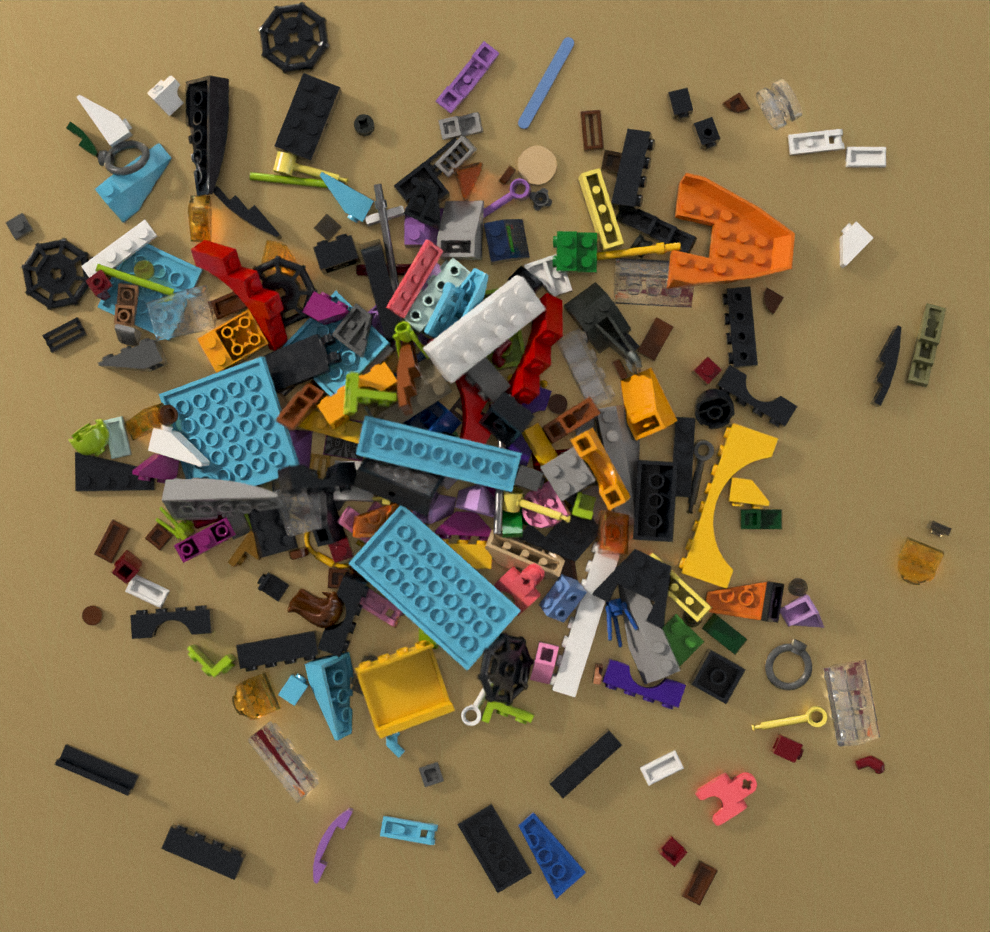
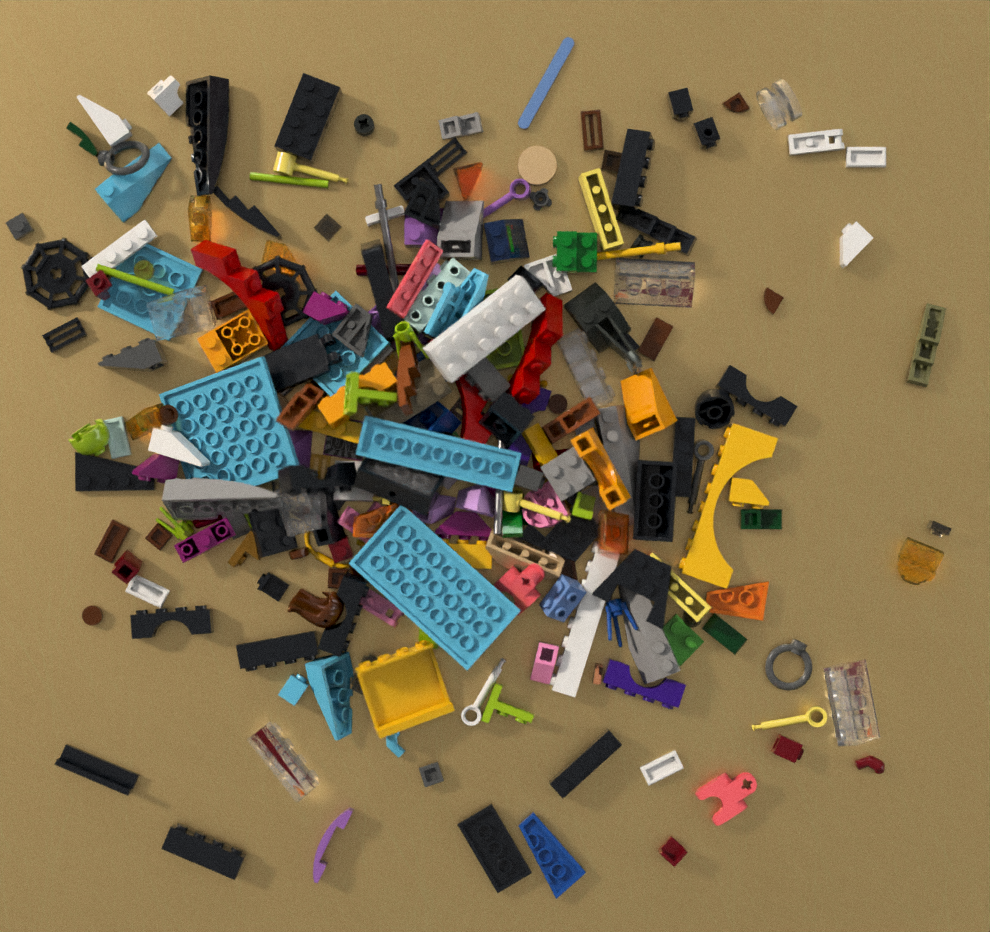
medium nougat slope [114,283,139,326] -> none
light grey slope [114,324,141,347] -> none
lime bracket [187,644,236,677] -> none
clear yellow slope [232,672,281,720] -> none
black plate [258,2,330,74] -> none
black brick [313,234,361,274] -> none
medium azure slope [320,172,374,223] -> none
medium azure plate [380,815,438,845] -> none
medium lavender slope [435,41,499,114] -> none
light grey slope [435,135,477,178] -> none
black plate [477,632,534,706] -> none
dark red arm [491,339,512,368] -> none
reddish brown tile [499,165,516,185] -> none
reddish brown tile [612,359,628,381] -> none
orange piece [667,173,795,289] -> none
reddish brown tile [682,860,718,906] -> none
black brick [689,649,746,704] -> none
dark red brick [692,357,722,386] -> none
black brick [722,286,758,368] -> none
black tile [761,581,784,623] -> none
lavender slope [780,594,825,628] -> none
clear smoke plate [788,578,808,596] -> none
black slope [871,325,901,407] -> none

